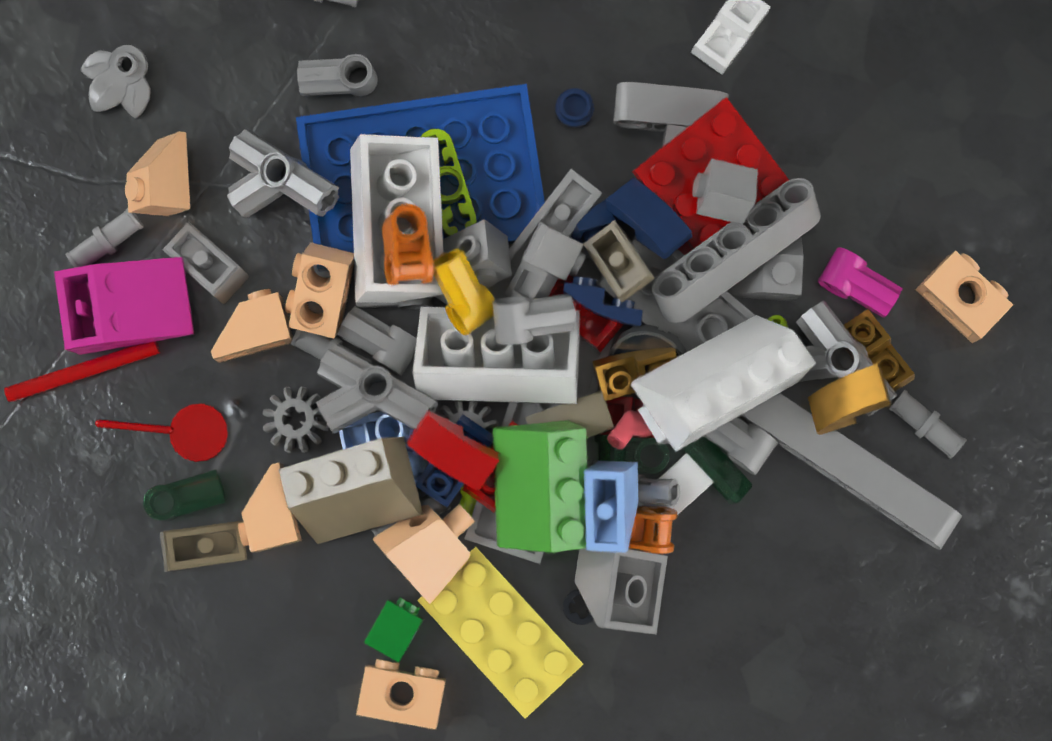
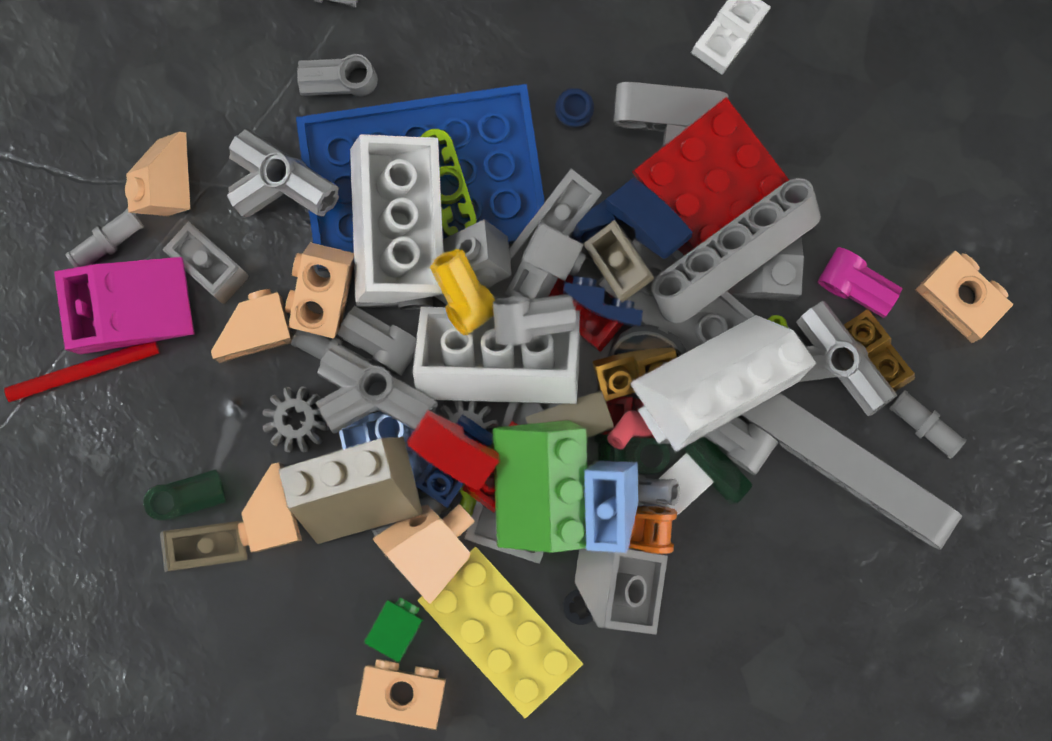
light grey plate [81,45,151,118] -> none
red piece [95,403,228,462] -> none
orange piece [382,204,433,285] -> none
light grey brick [693,159,758,224] -> none
pearl gold slope [808,364,891,435] -> none

